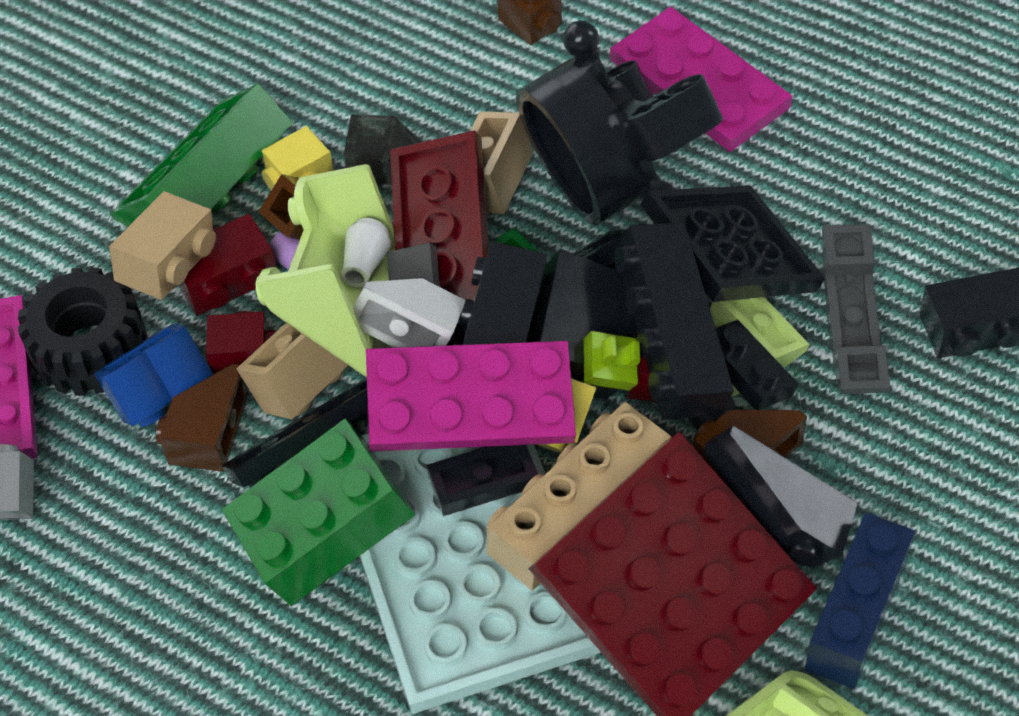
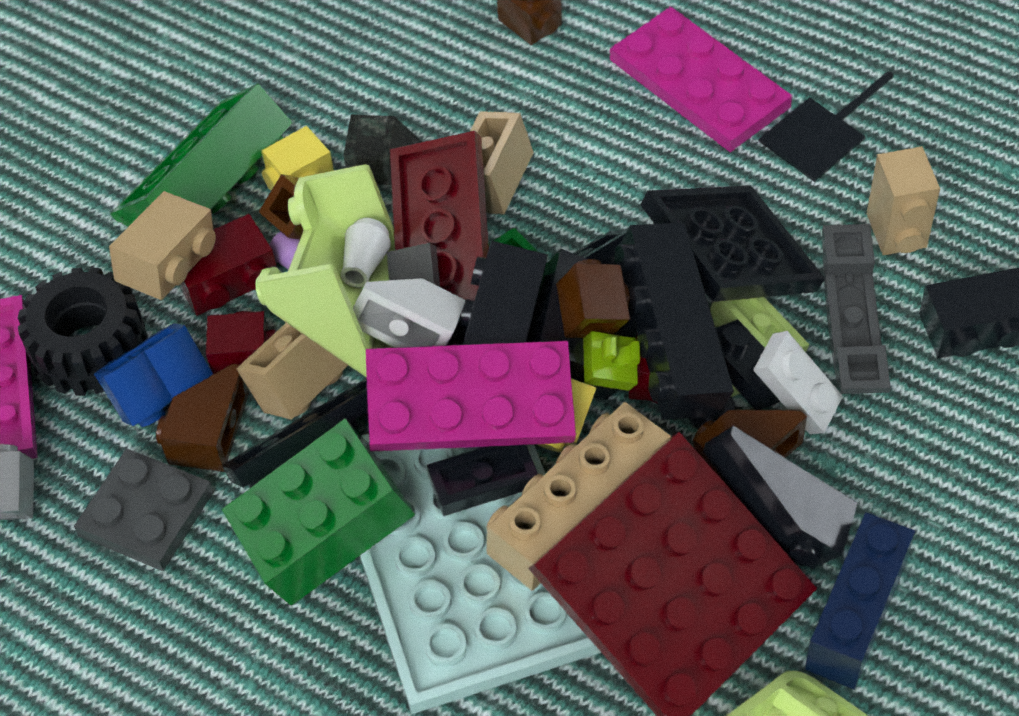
black piece [516,20,723,226] -> none
none -> dark grey plate [74,448,214,571]
none -> reddish brown brick [556,259,630,338]
none -> white plate [753,331,843,435]
none -> black piece [759,71,894,182]
none -> tan brick [867,147,940,255]

